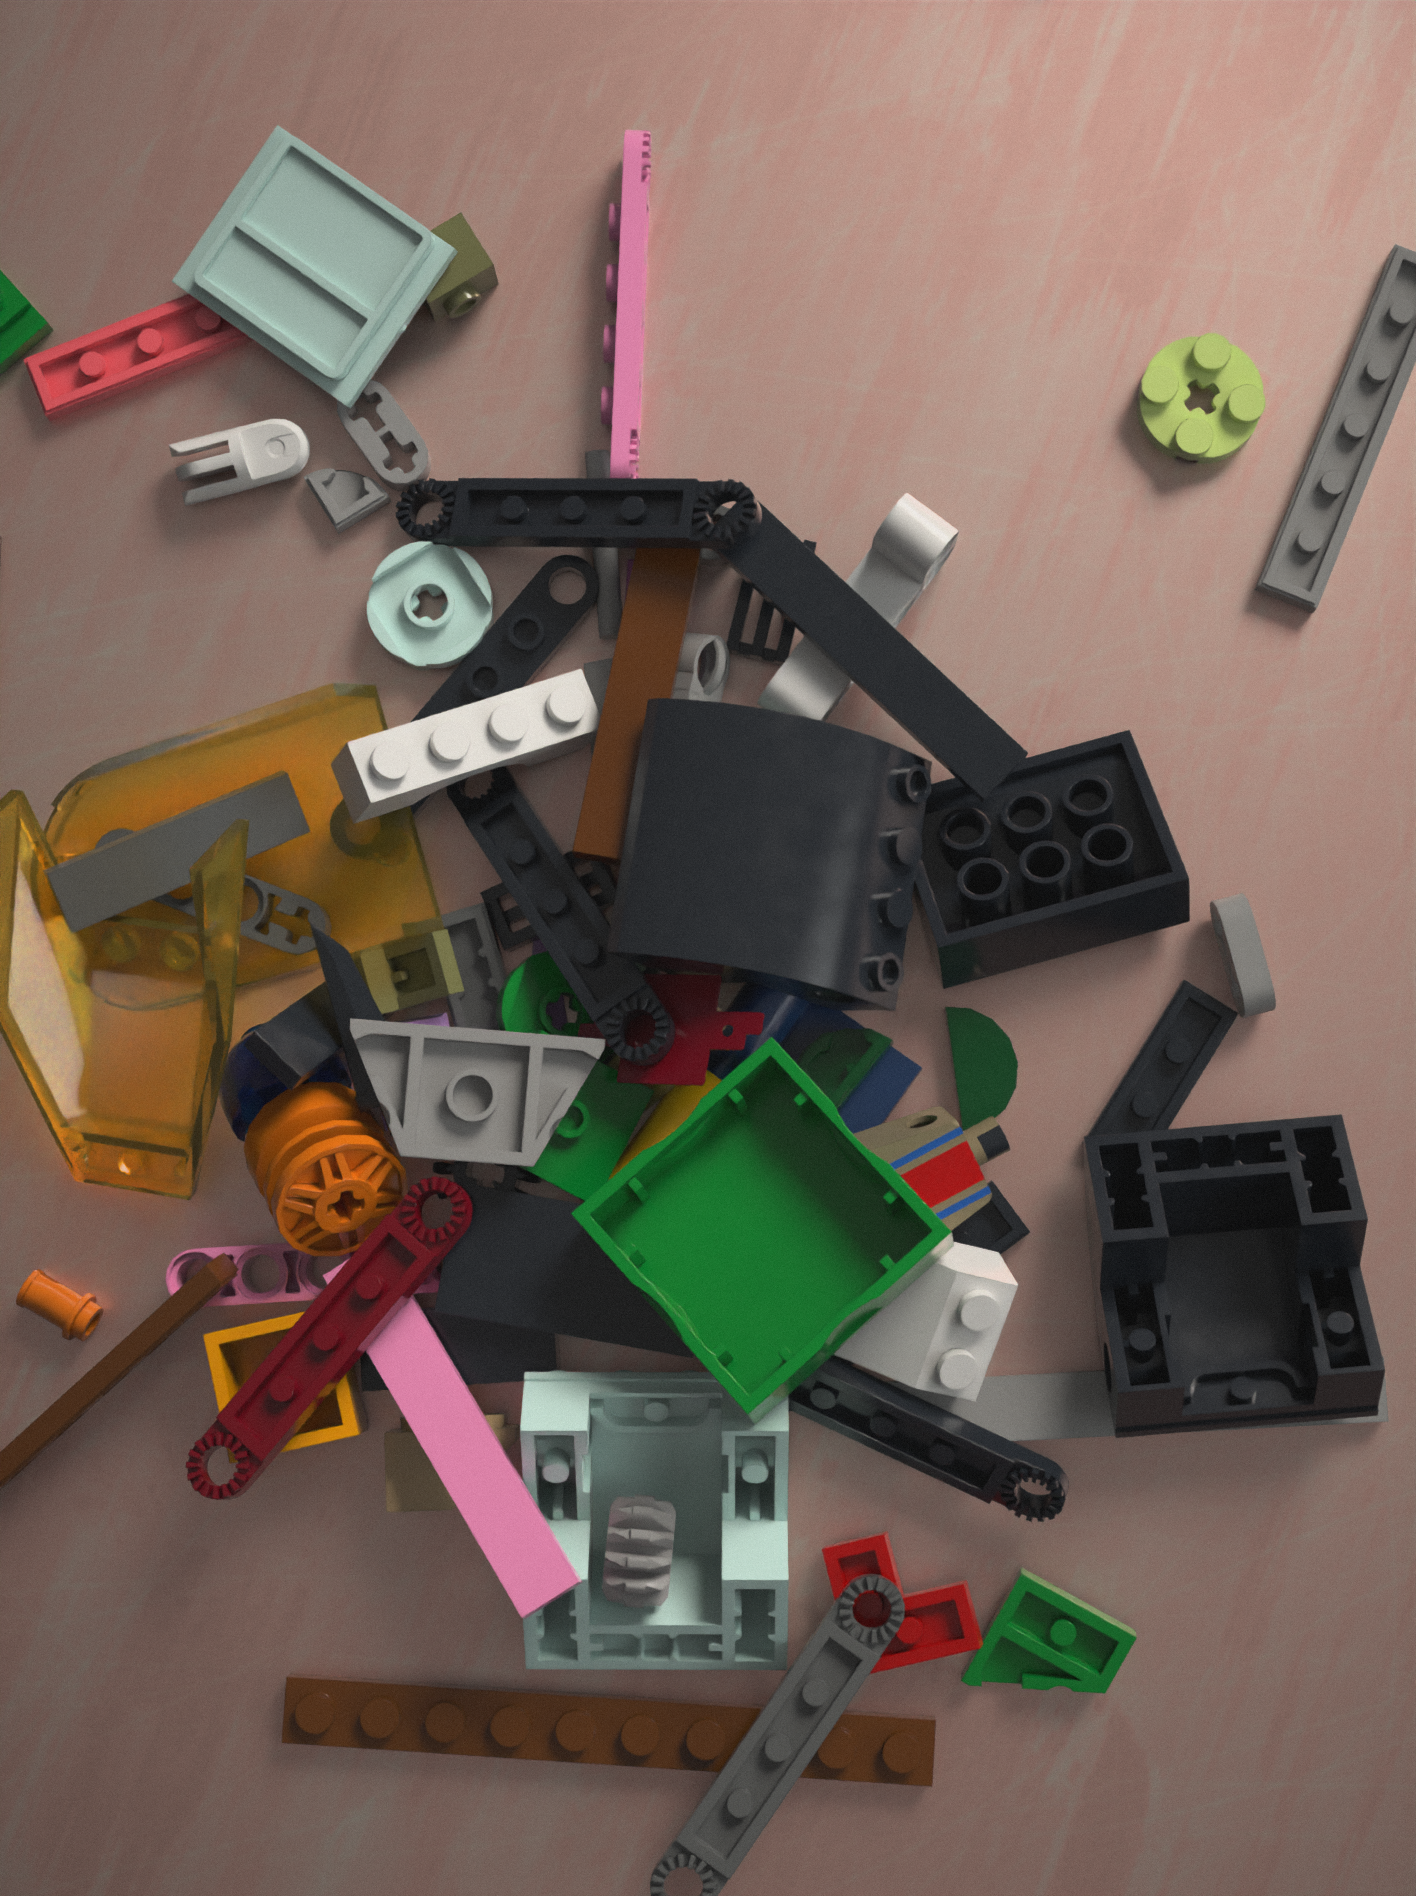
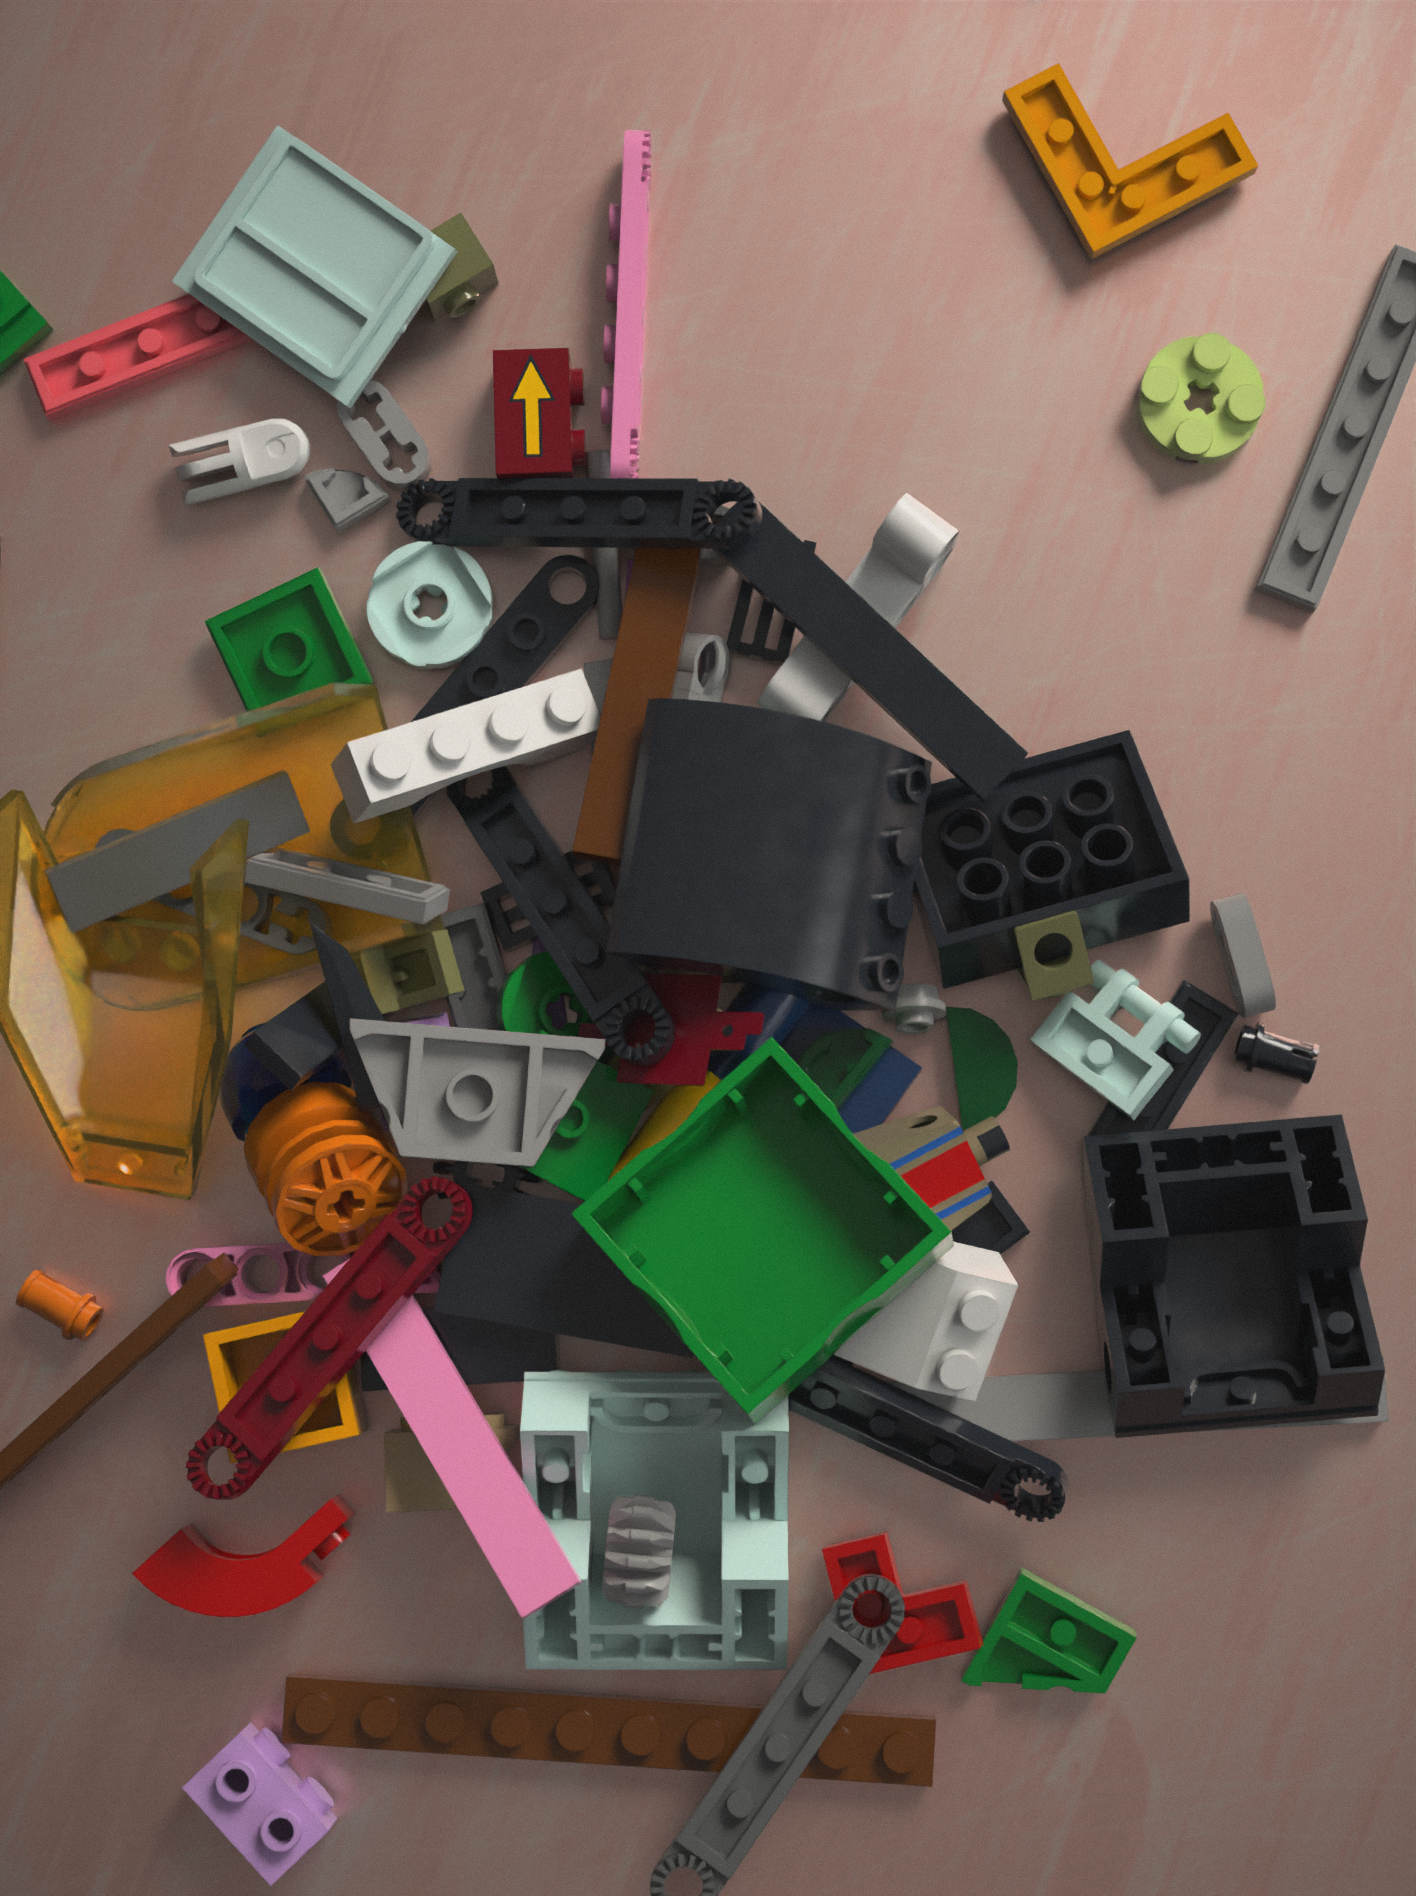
none -> red arch [132,1494,356,1617]
none -> lavender brick [182,1722,338,1886]
none -> green plate [204,567,375,736]
none -> light grey tile [244,846,450,924]
none -> dark red brick [493,348,586,478]
none -> light grey plate [882,983,946,1034]
none -> light orange plate [1002,63,1259,260]
none -> olive bracket [1014,911,1094,1001]
none -> light aqua plate [1030,959,1201,1120]
none -> black pin [1233,1022,1319,1084]

